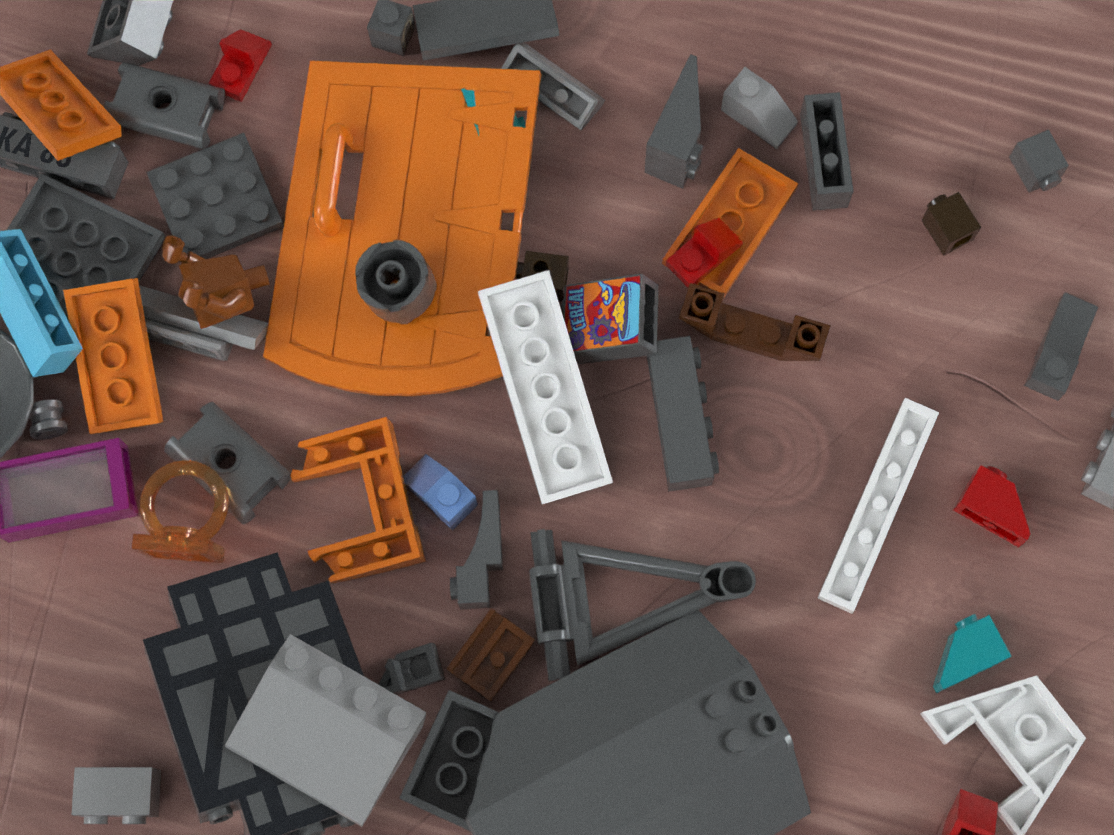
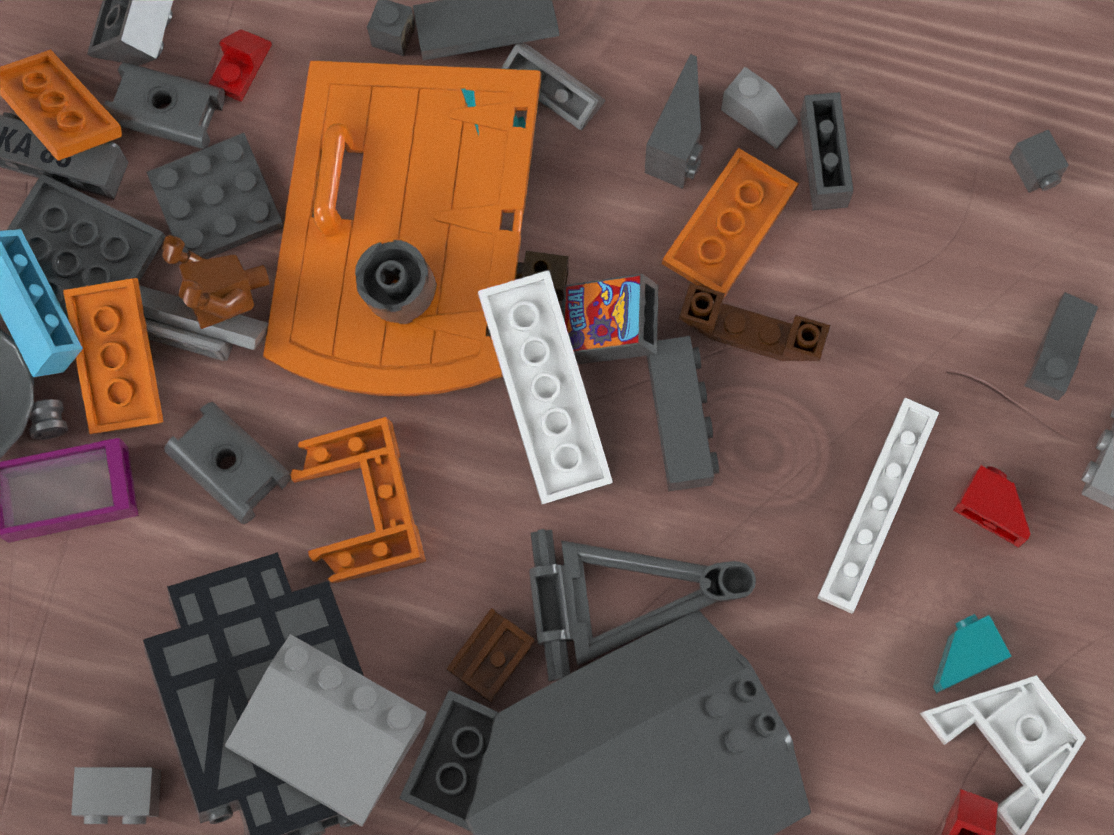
clear orange tile [132,460,229,563] -> none
dark grey slope [378,643,446,695] -> none
medium blue slope [403,454,478,531] -> none
dark grey slope [450,490,503,610] -> none
red slope [666,217,743,288] -> none
dark brown brick [922,192,981,256] -> none

